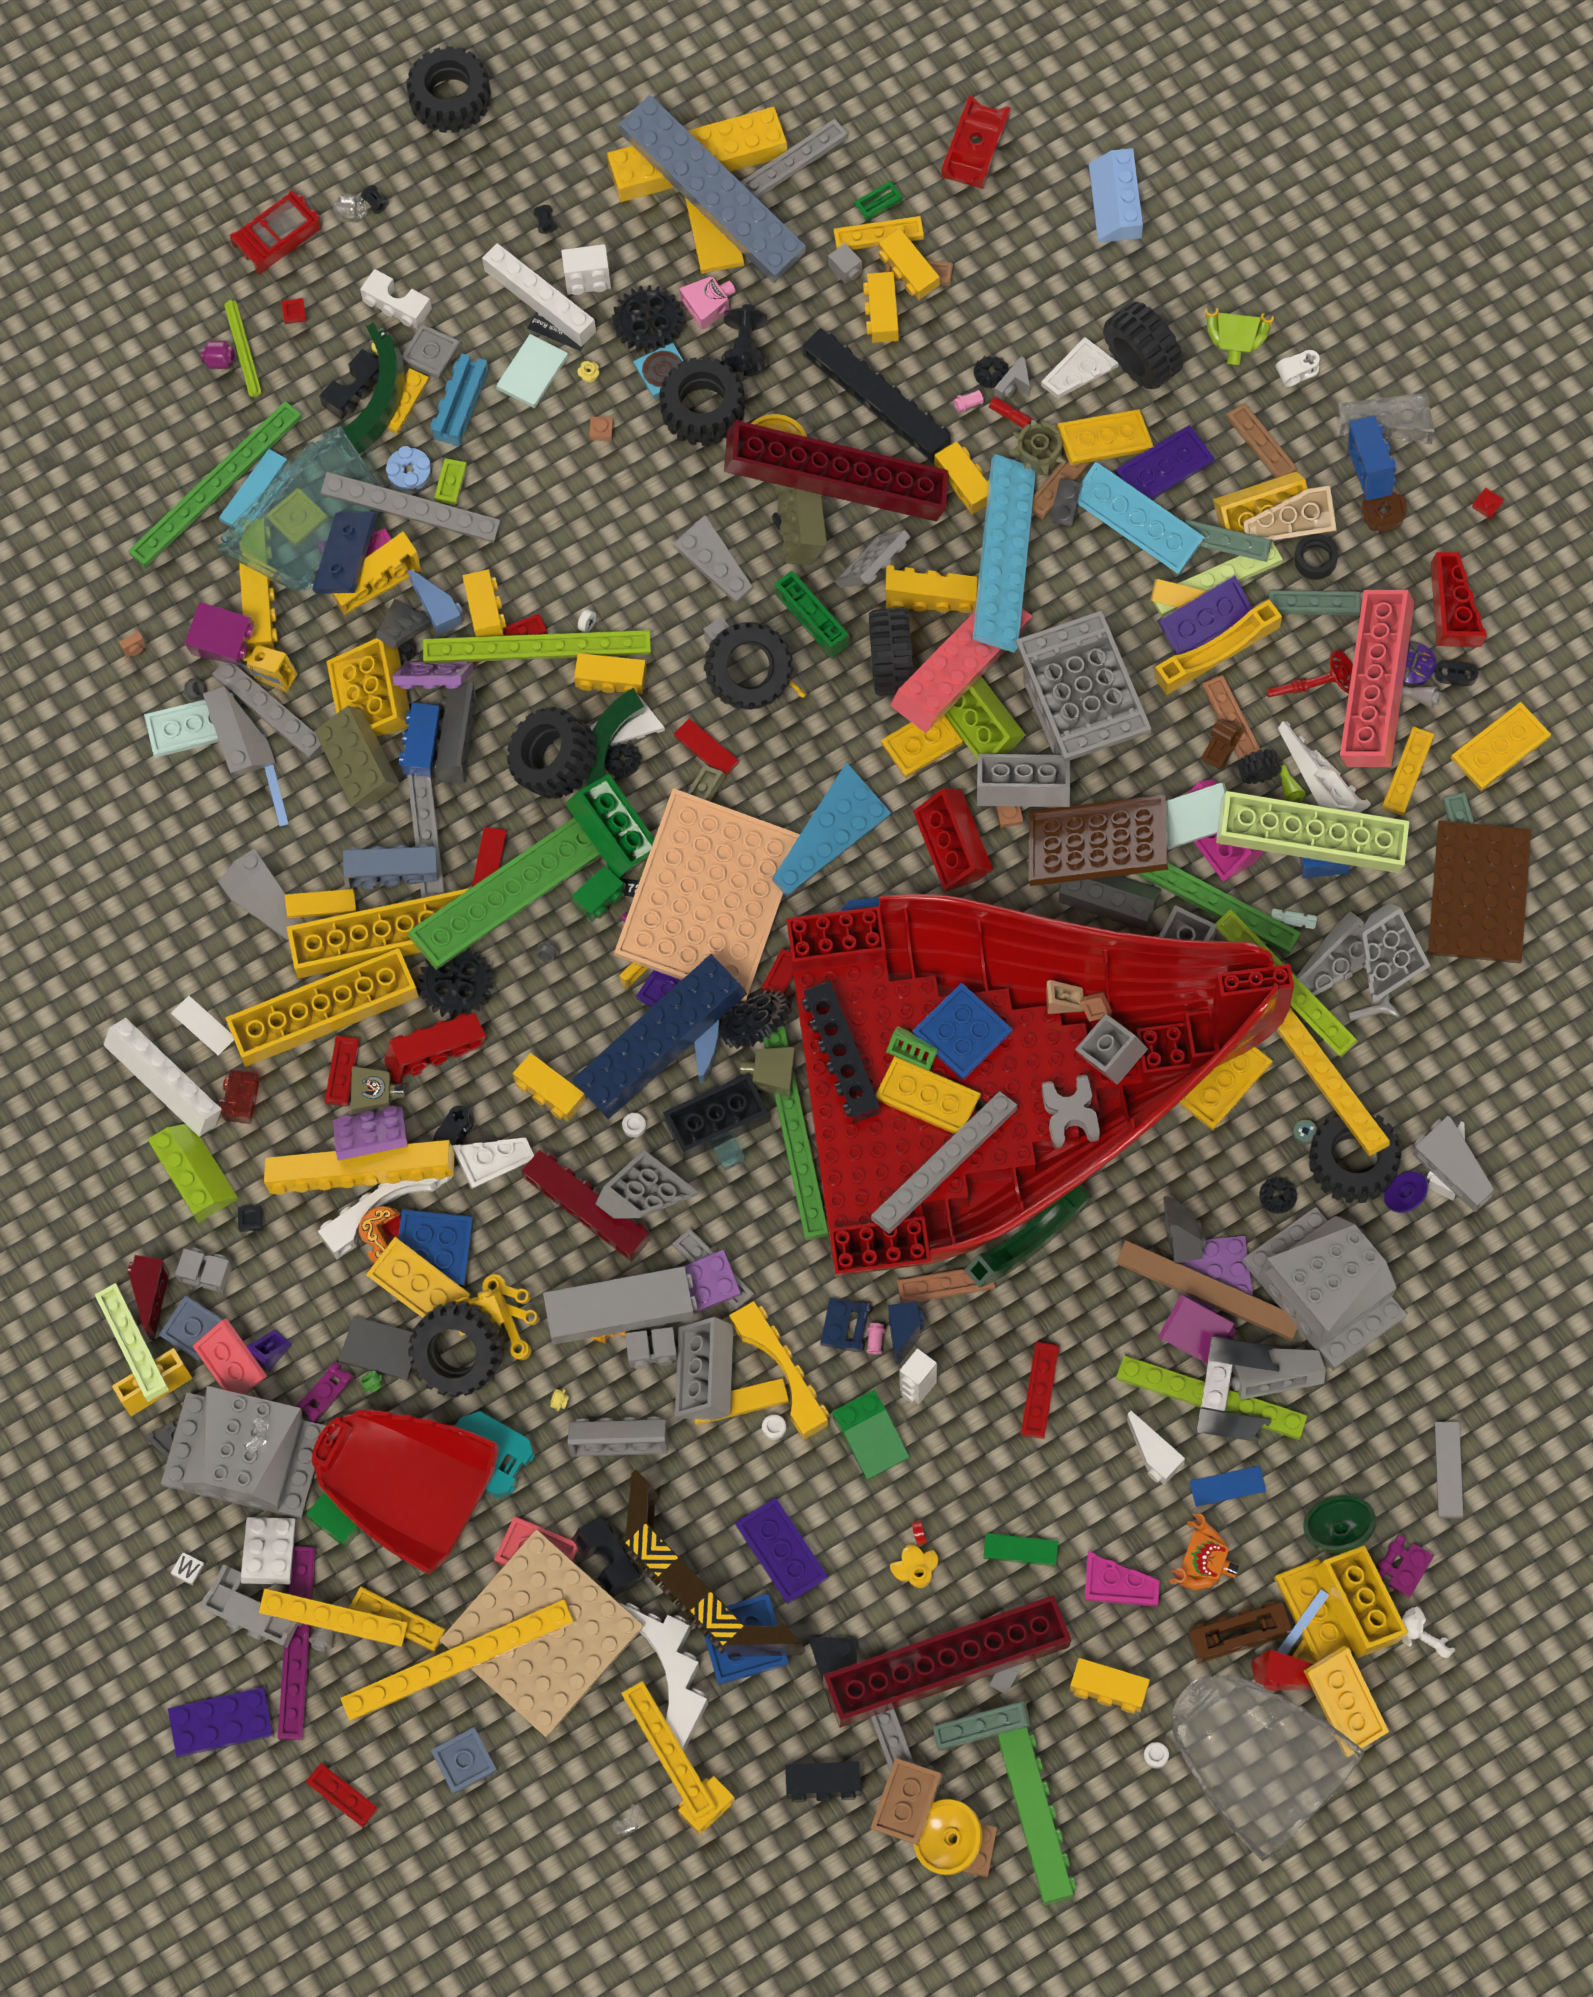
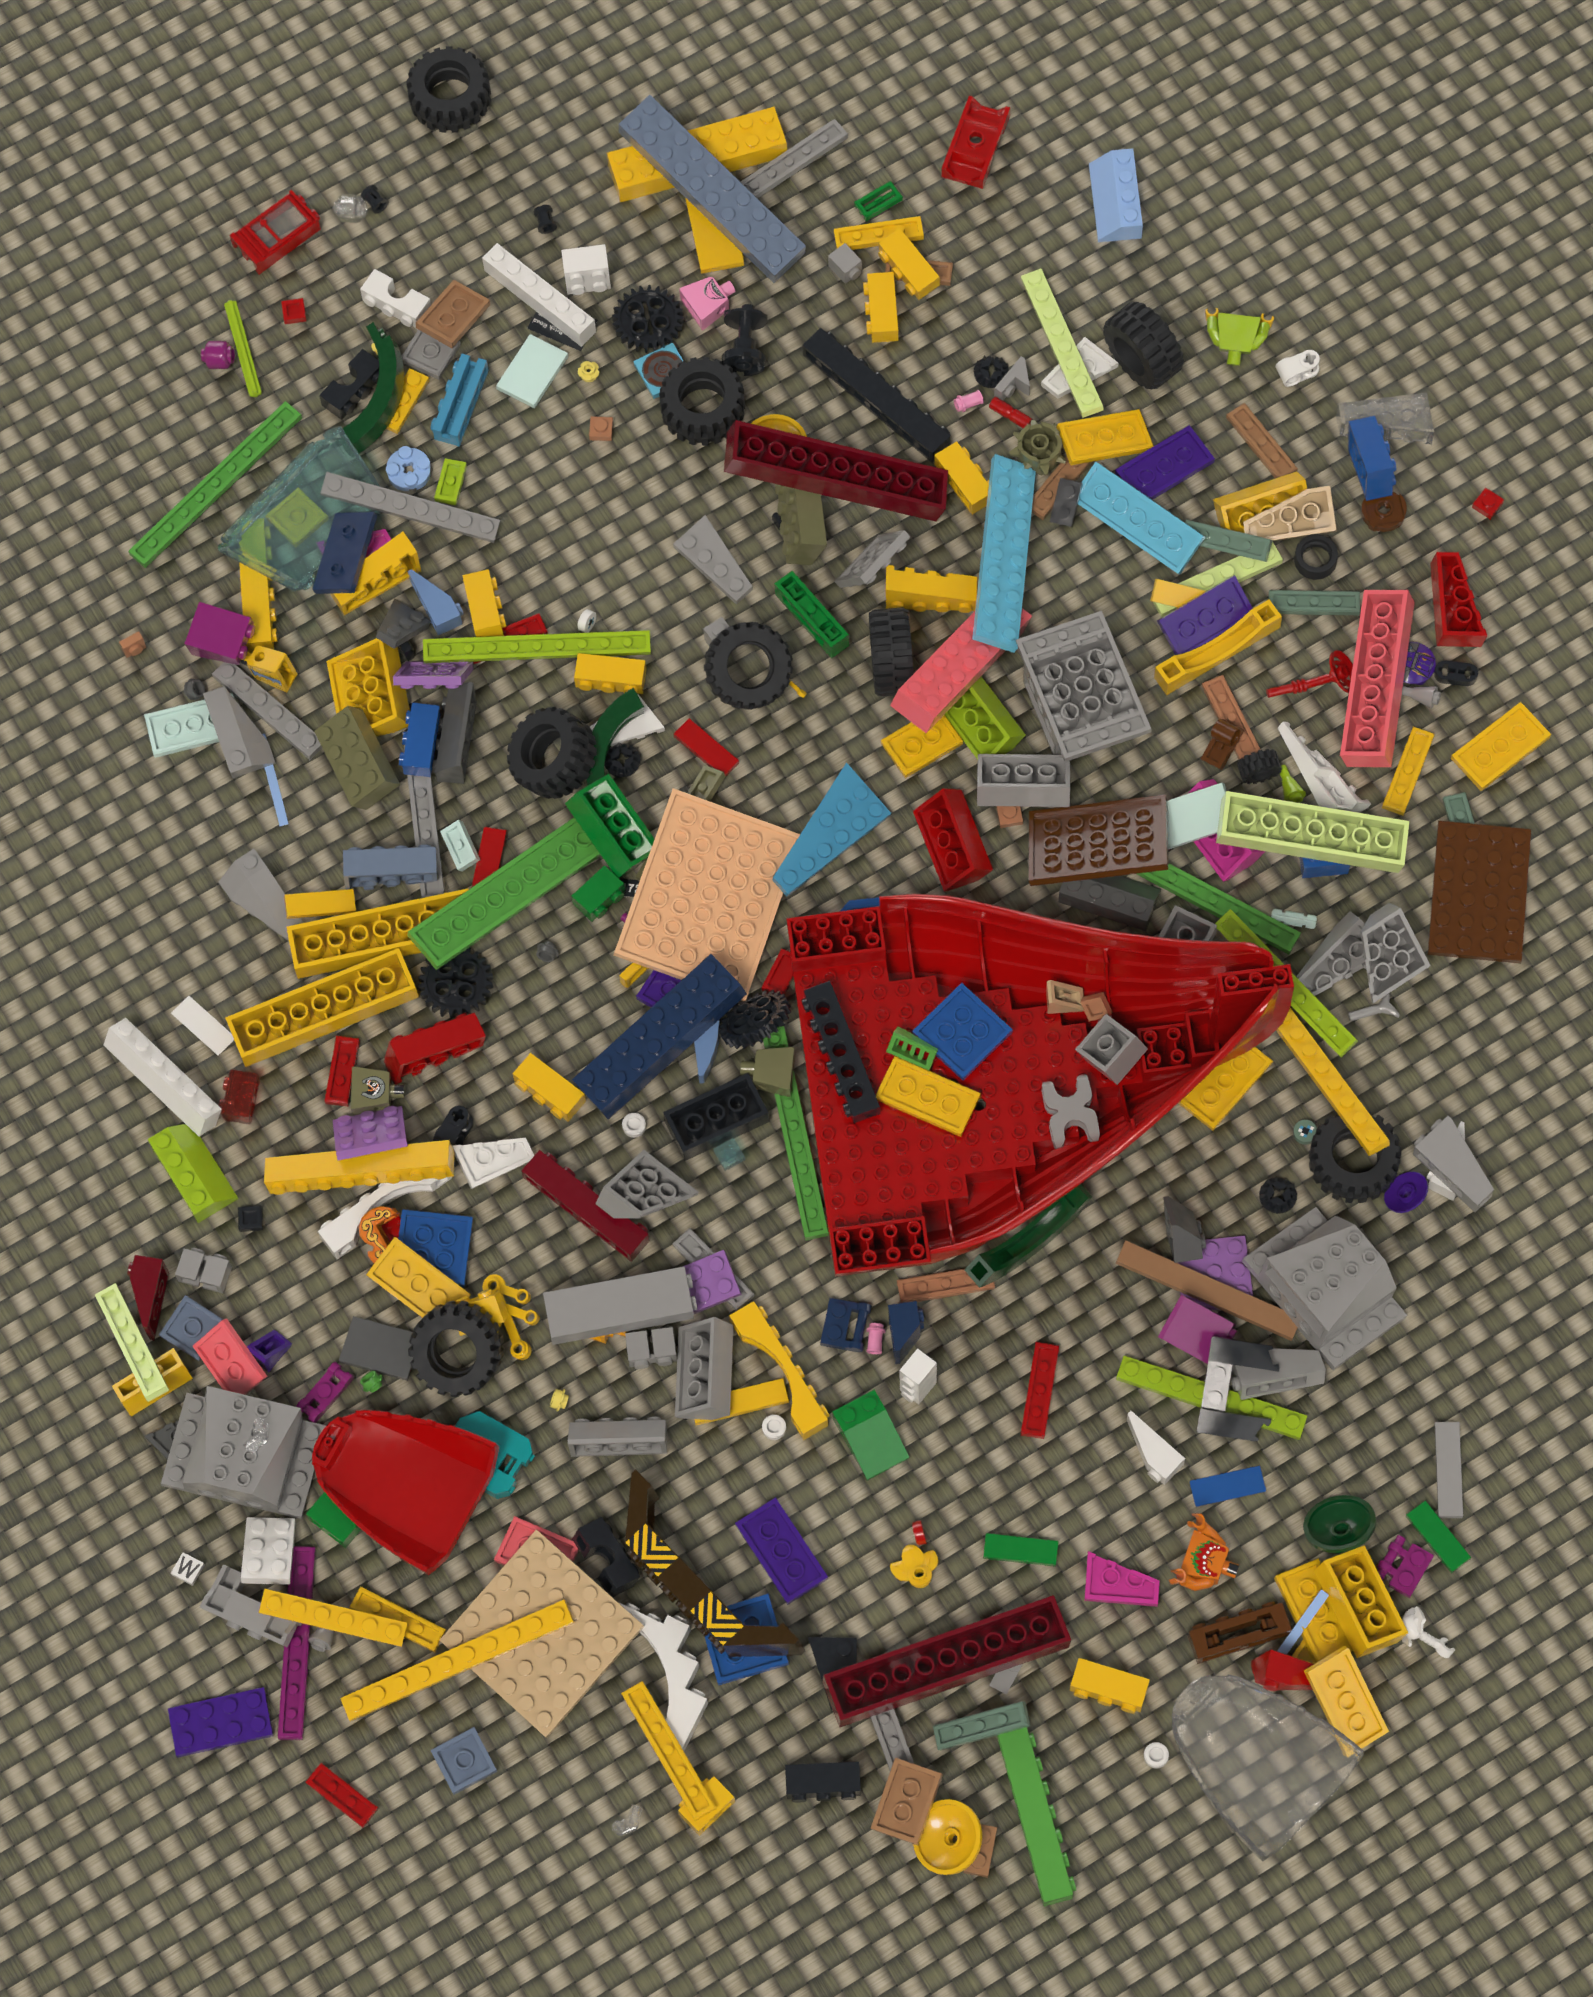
medium azure tile [219,449,288,530] -> none
light grey plate [871,1091,1017,1234] -> none
none -> medium nougat plate [416,280,490,348]
none -> light aqua plate [440,820,480,871]
none -> yellowish green plate [1021,269,1103,418]
none -> green tile [1406,1501,1471,1574]

